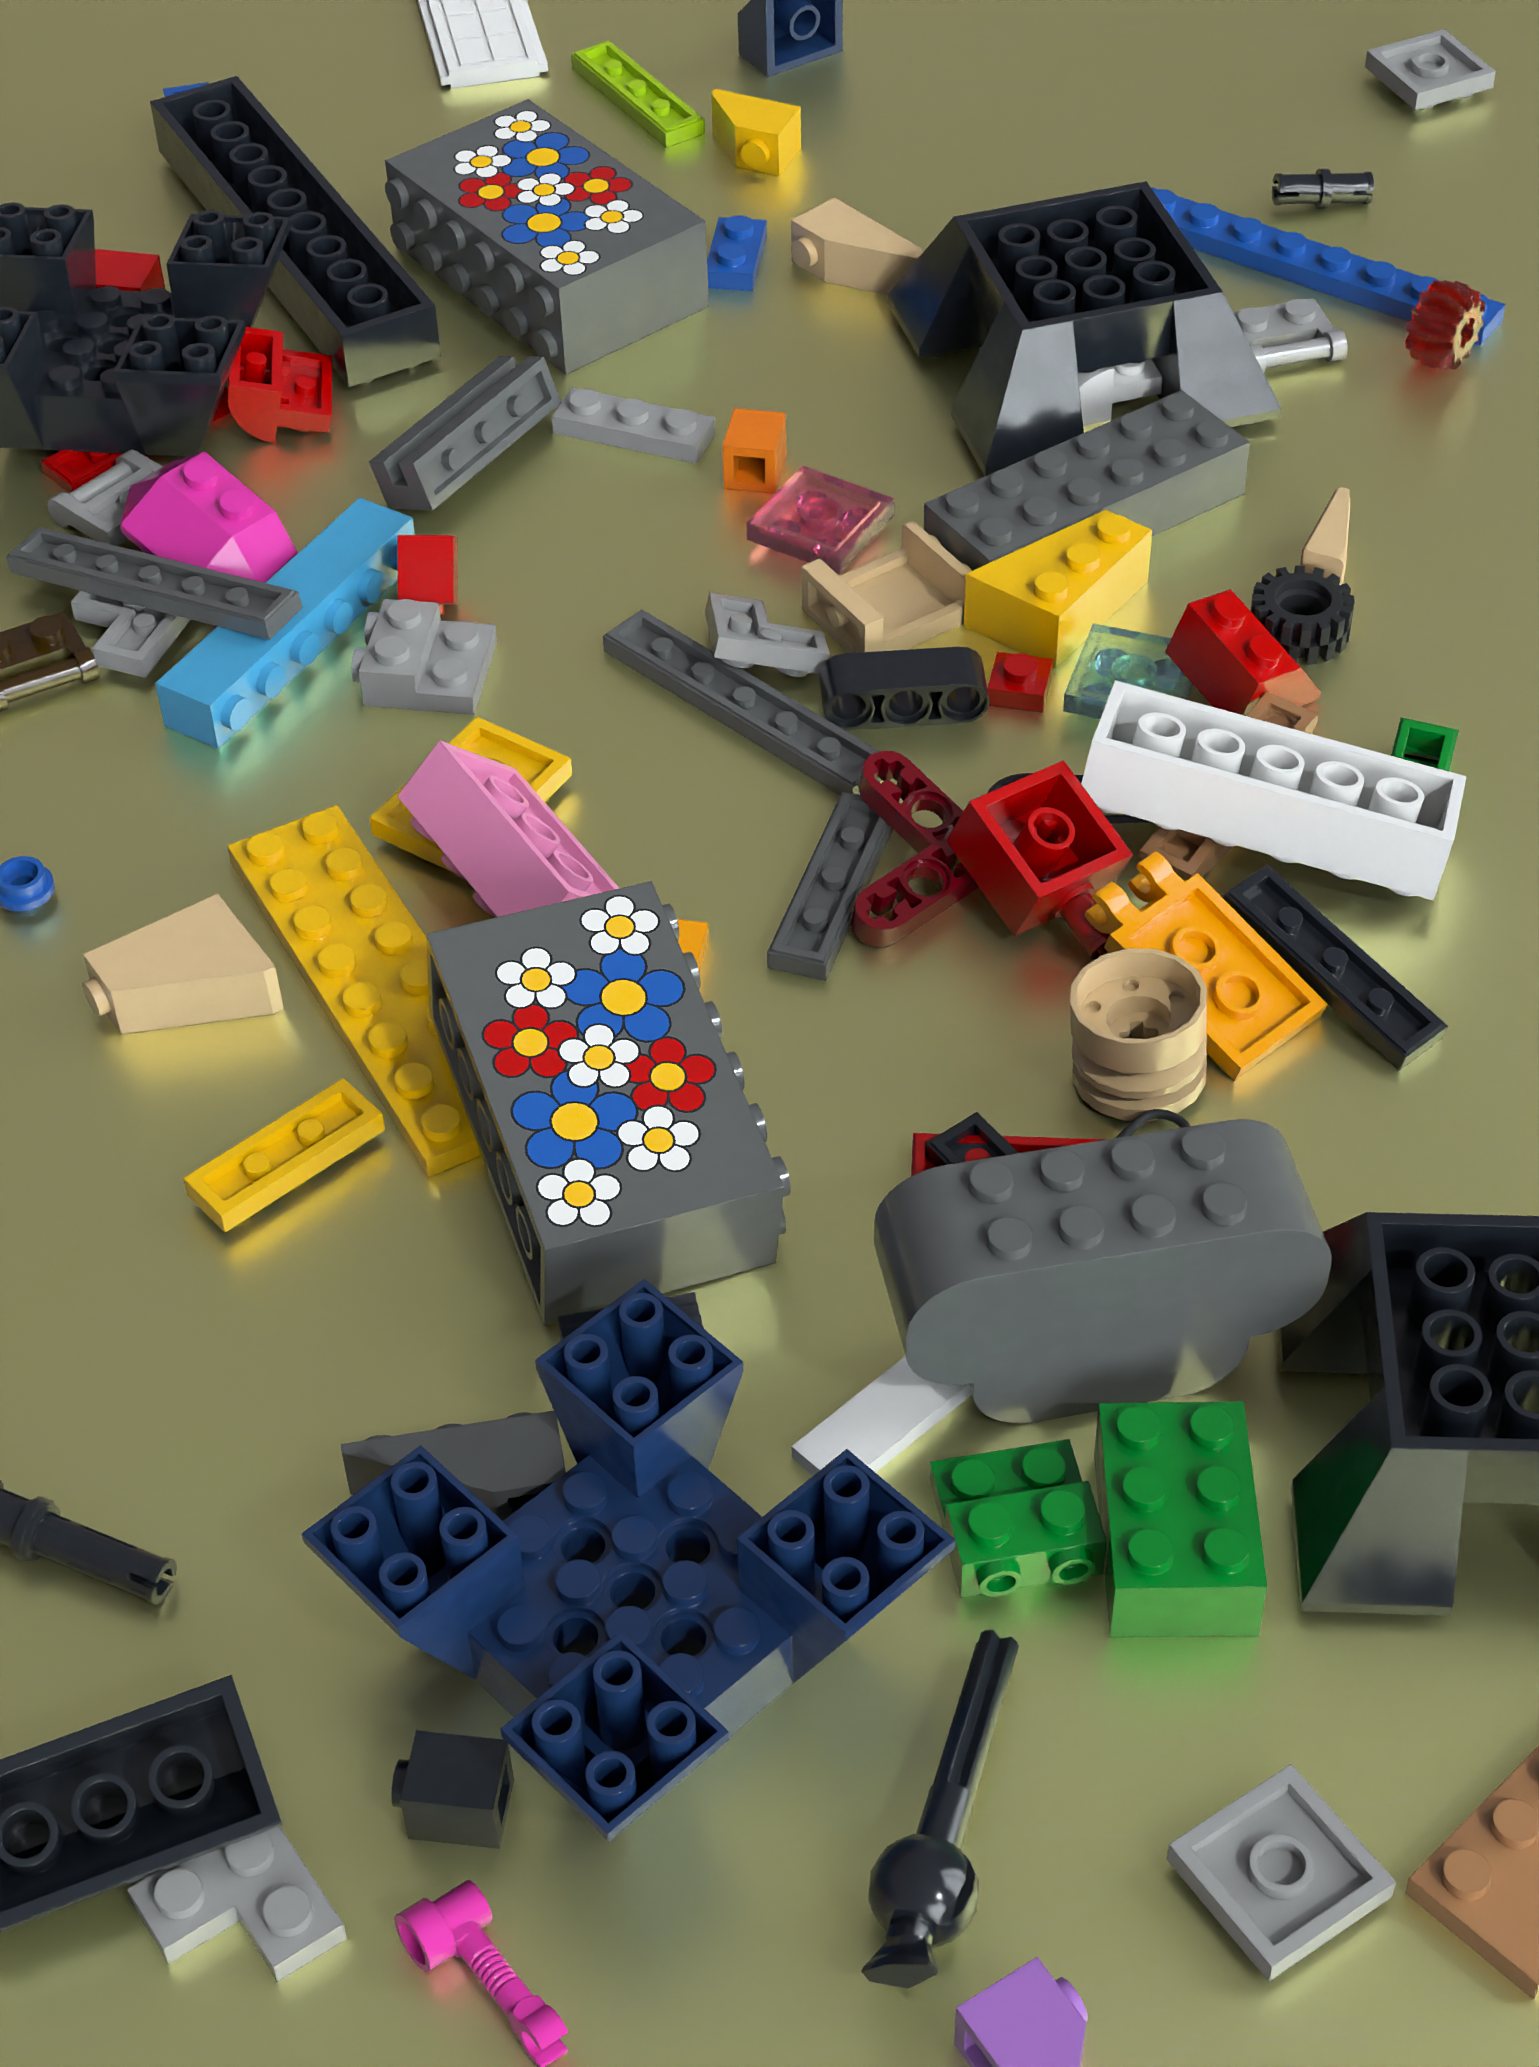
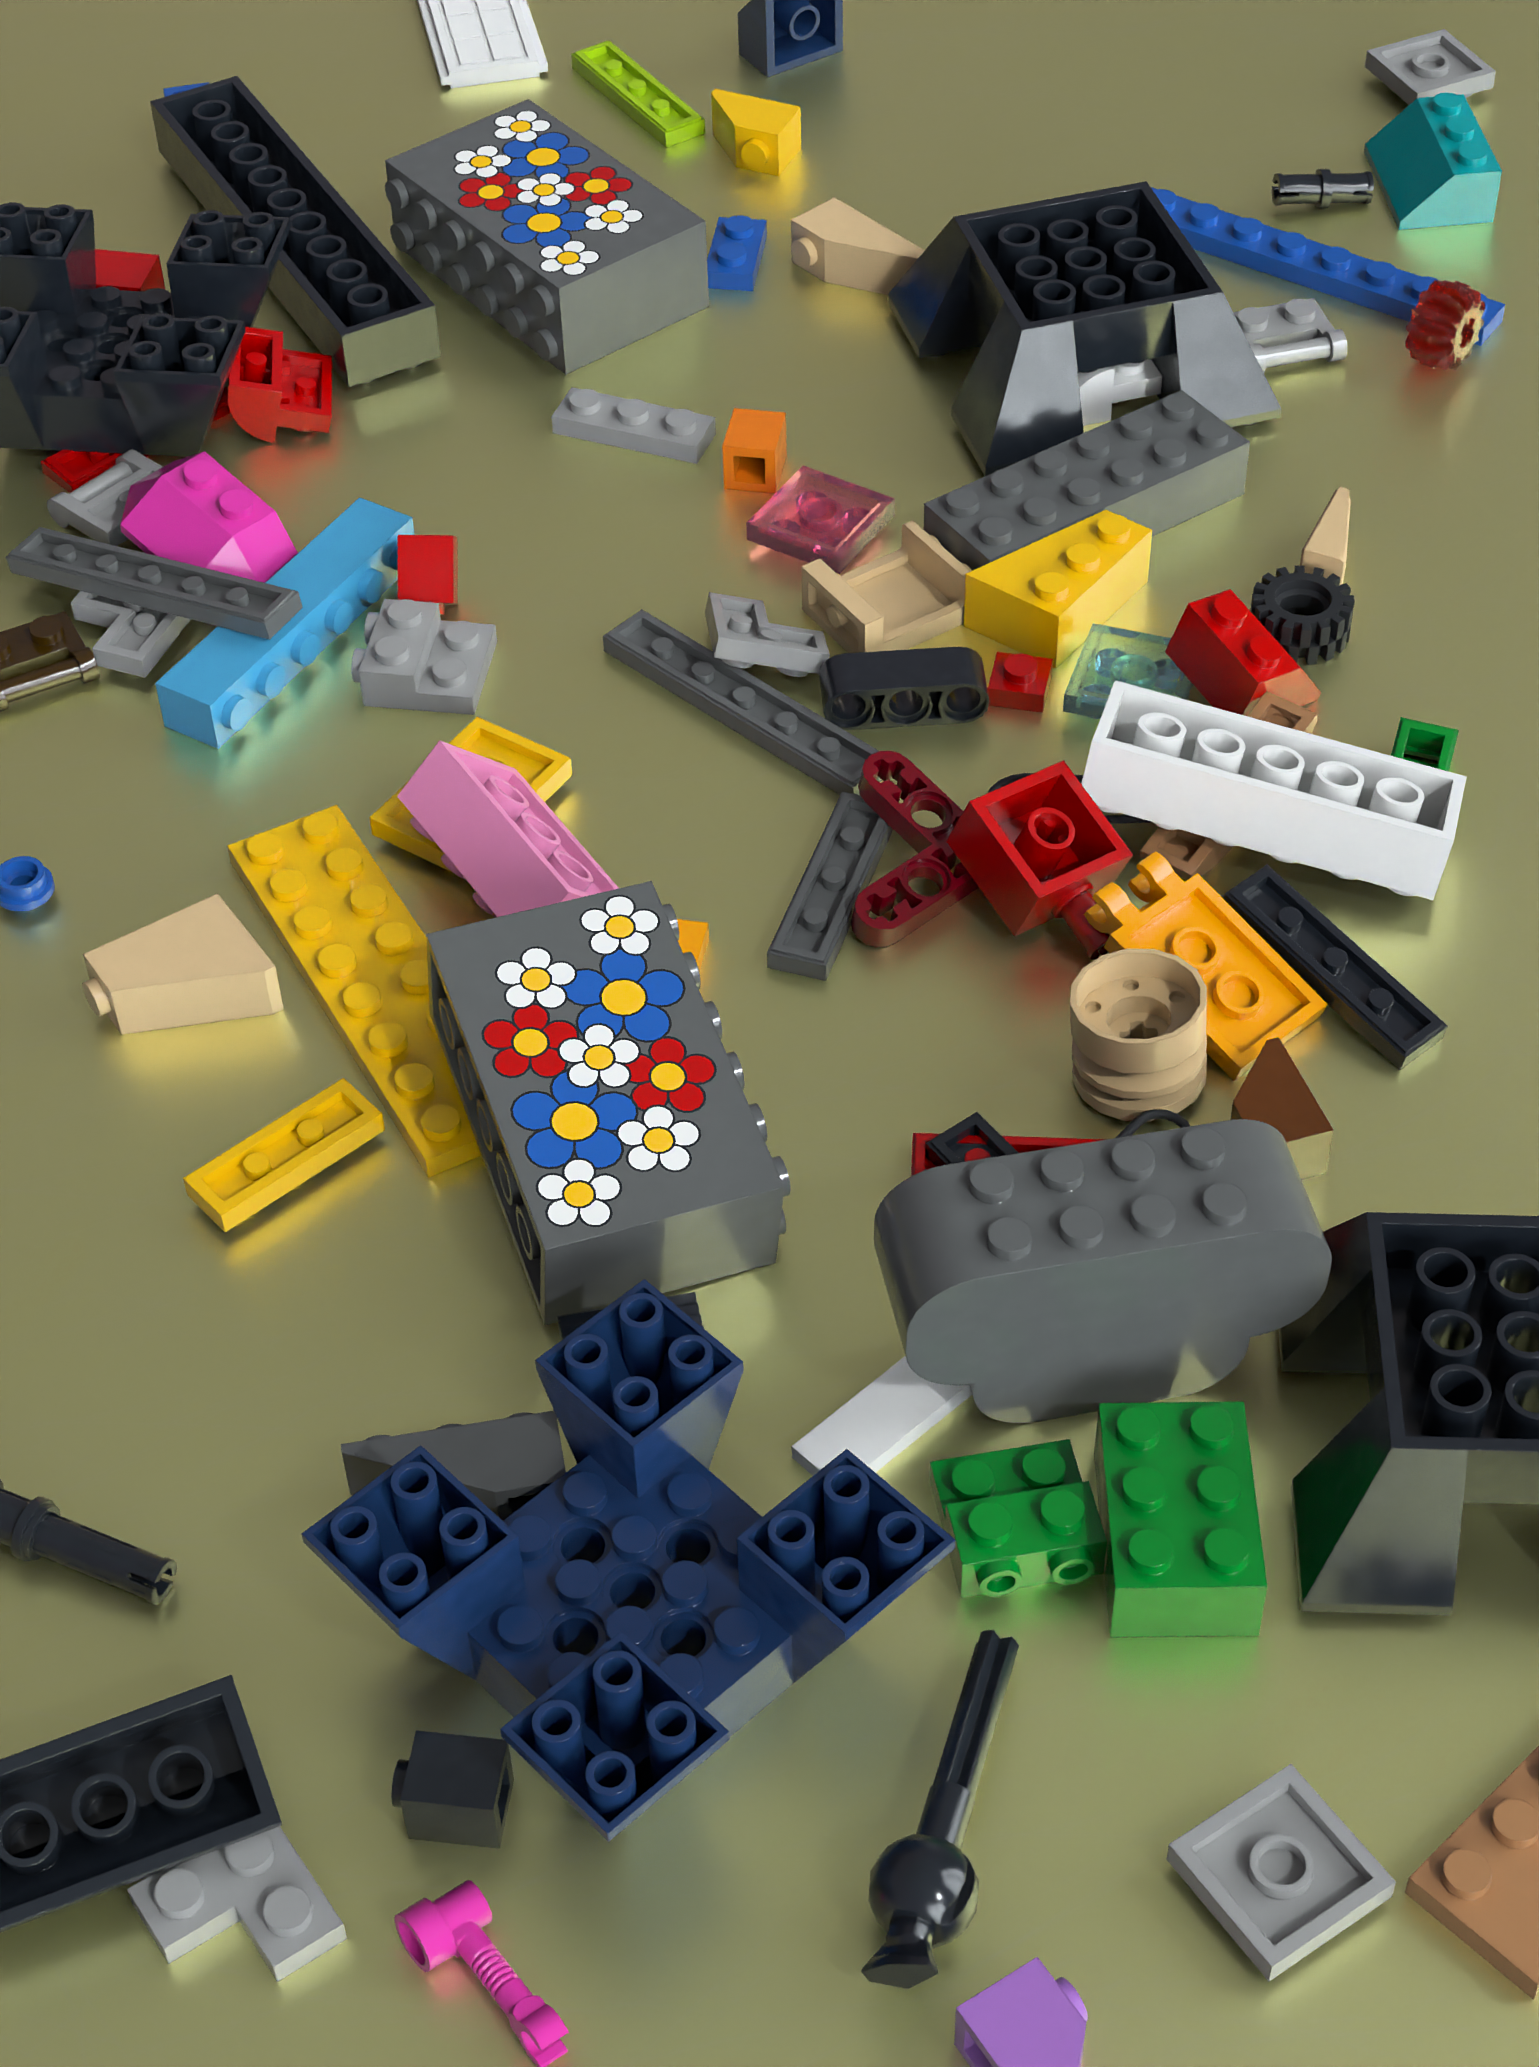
dark grey brick [369,356,561,510] -> none
none -> reddish brown slope [1230,1037,1334,1180]
none -> teal slope [1364,92,1502,230]

